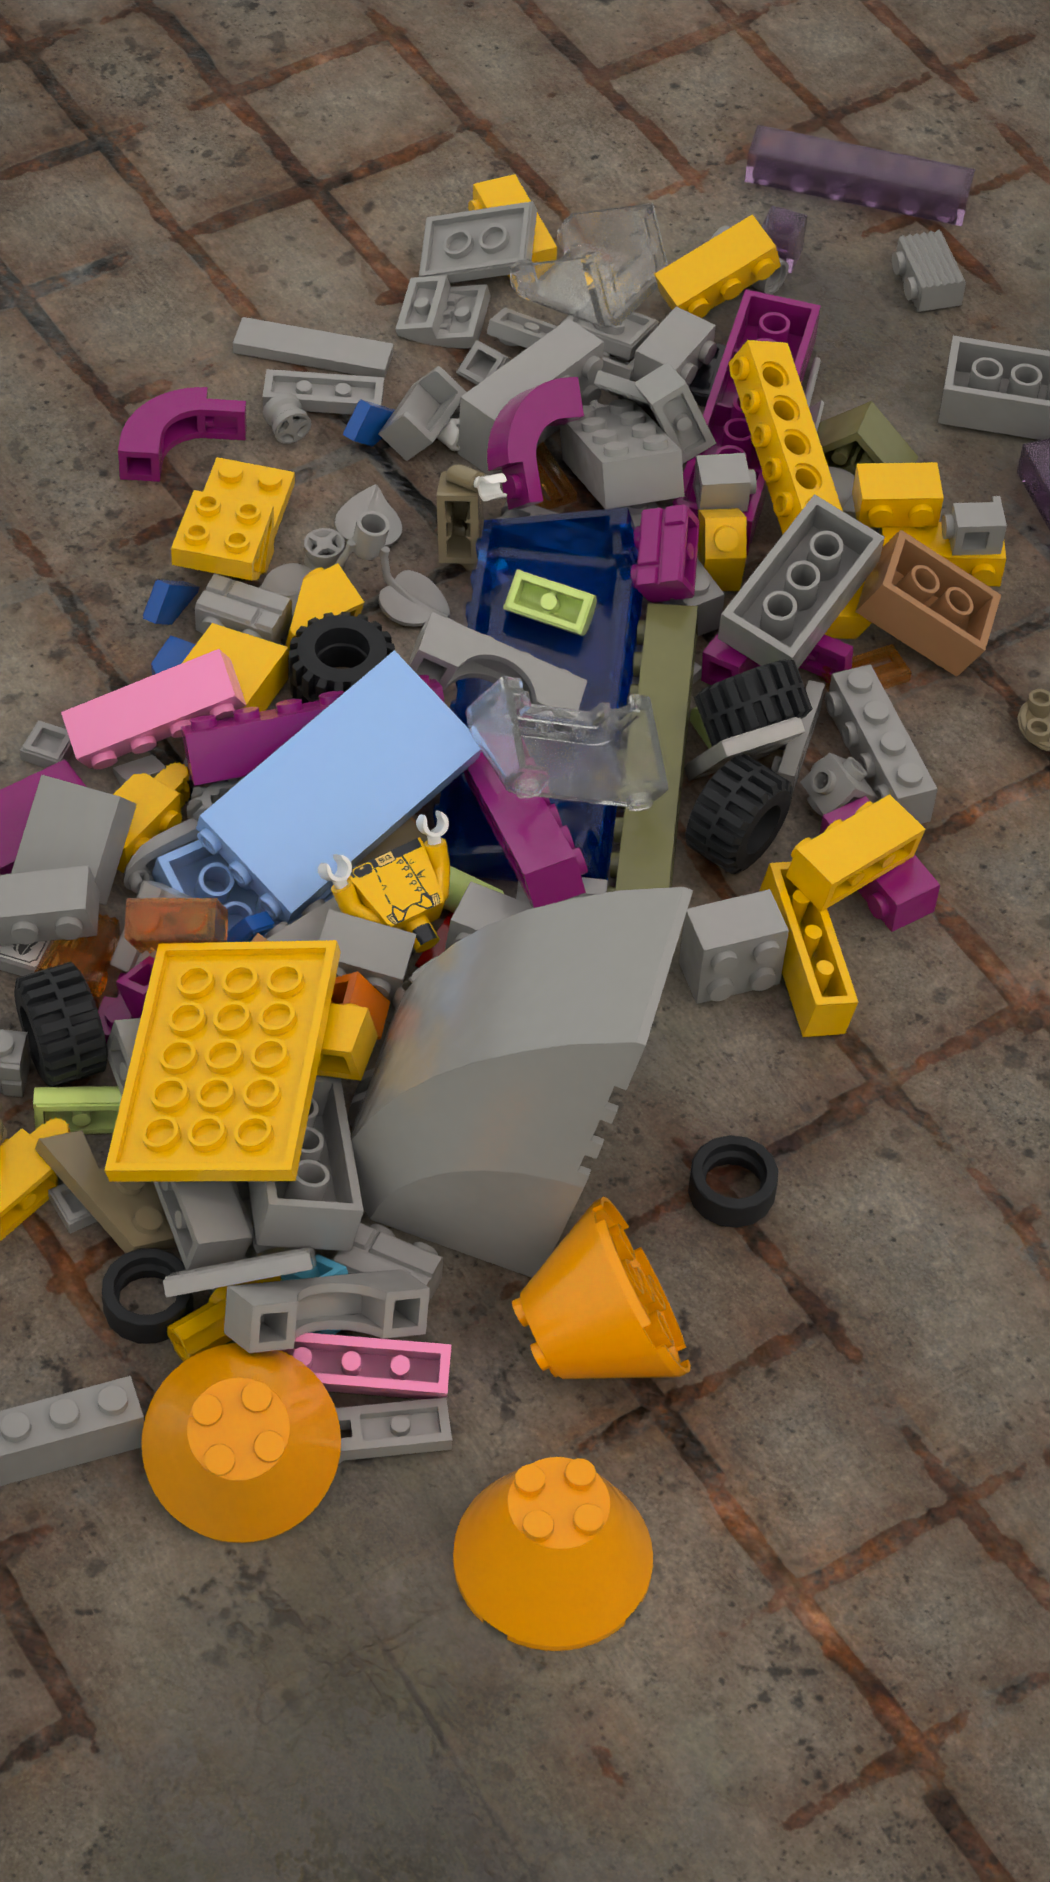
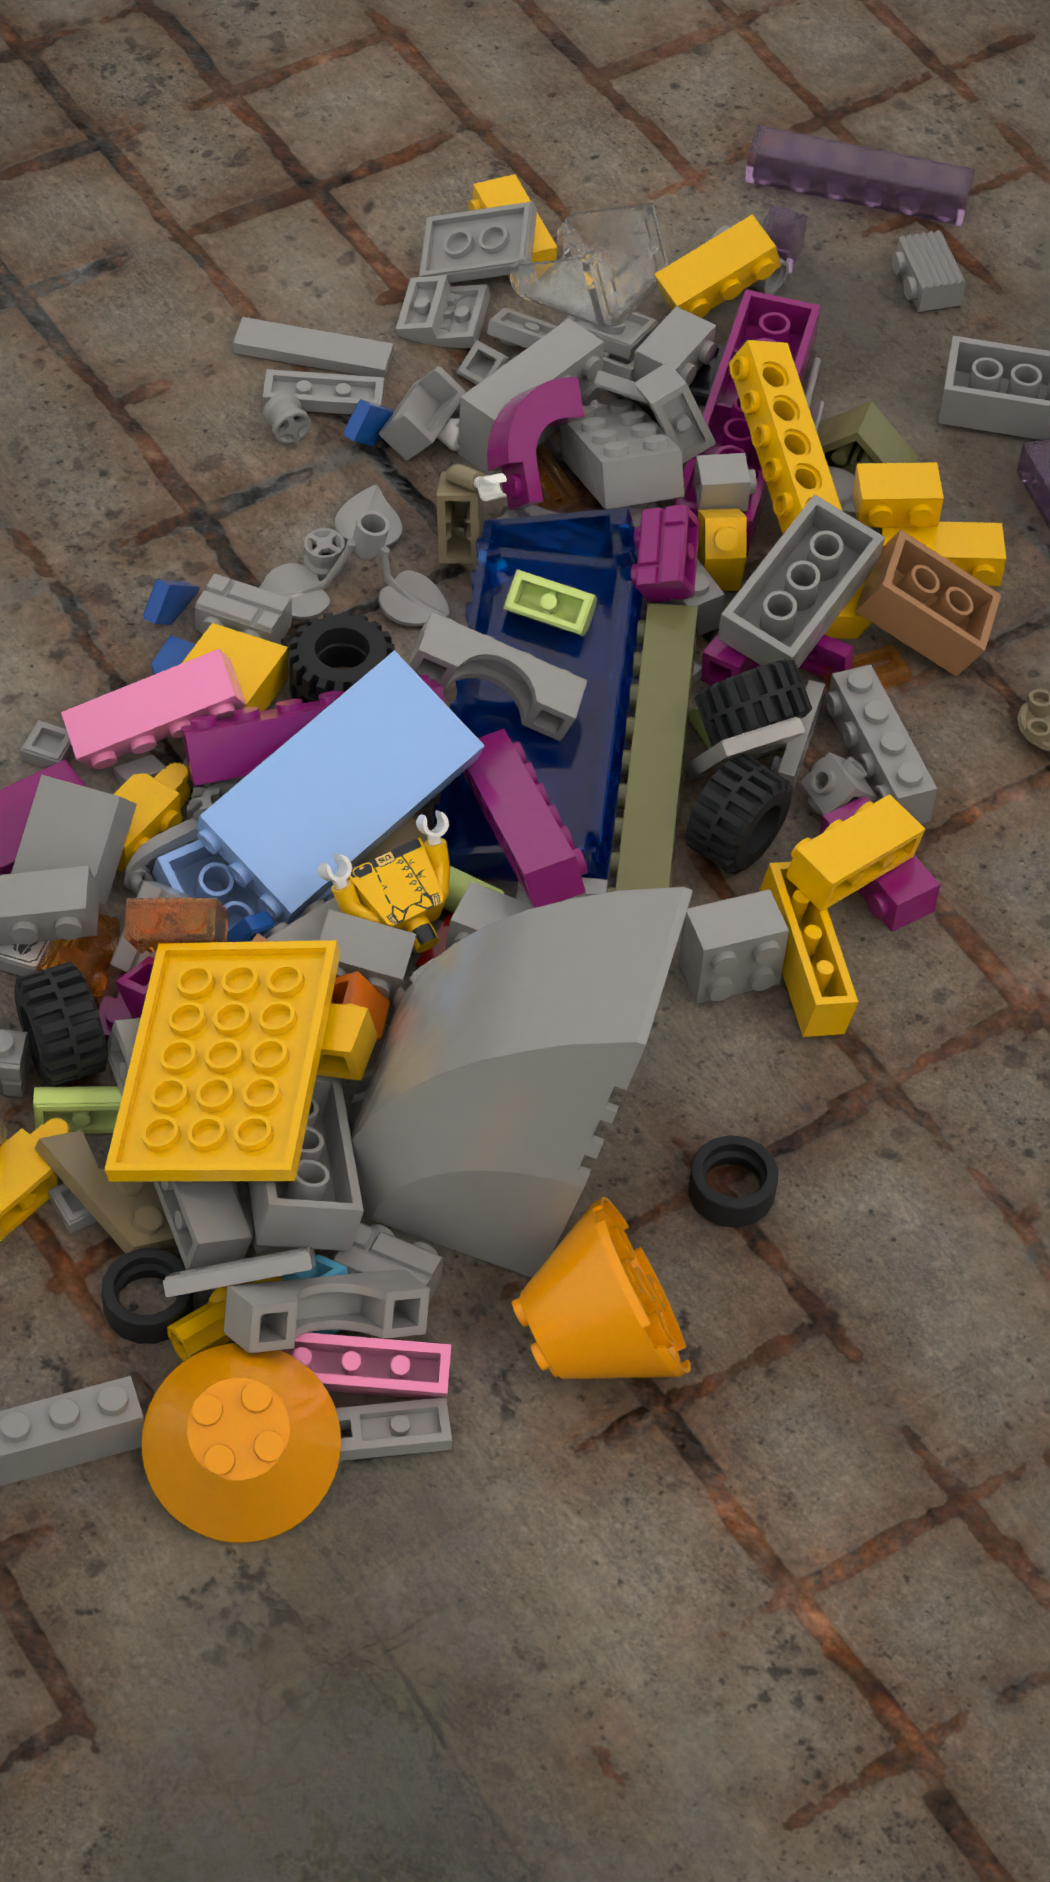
magenta arch [118,387,247,482] -> none
yellow piece [171,457,295,581] -> none
yellow slope [285,563,364,656] -> none
light orange cone [453,1457,653,1651] -> none
clear windscreen [466,676,669,811] -> none
light grey brick [942,496,1007,556] -> none

